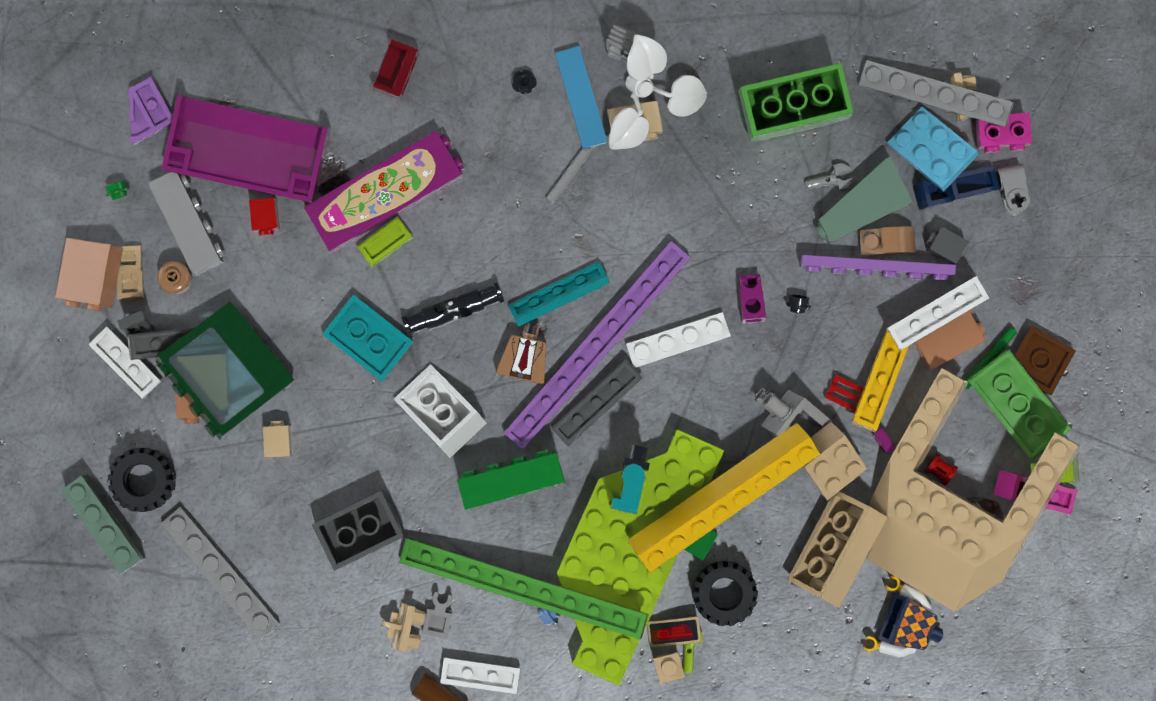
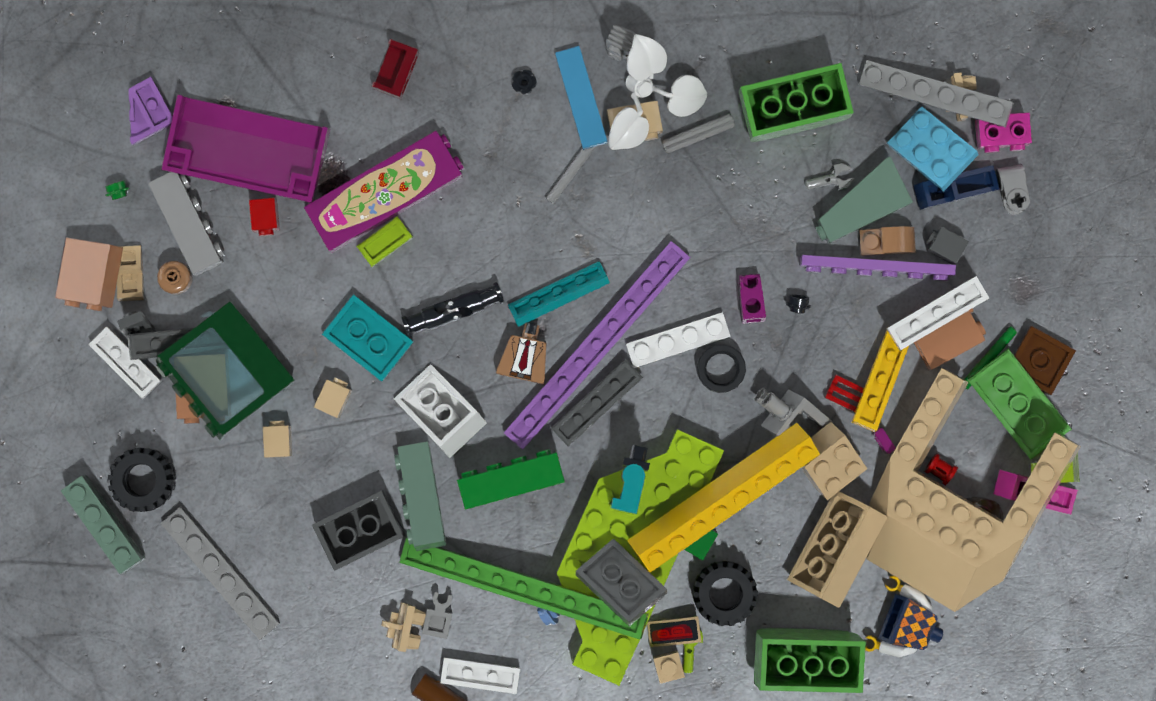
none -> tan brick [314,377,352,418]
none -> sand green brick [394,441,447,551]
none -> dark grey plate [575,539,667,627]
none -> light grey axle [662,114,735,153]
none -> black tyre [697,344,746,393]
none -> bright green brick [753,628,866,693]

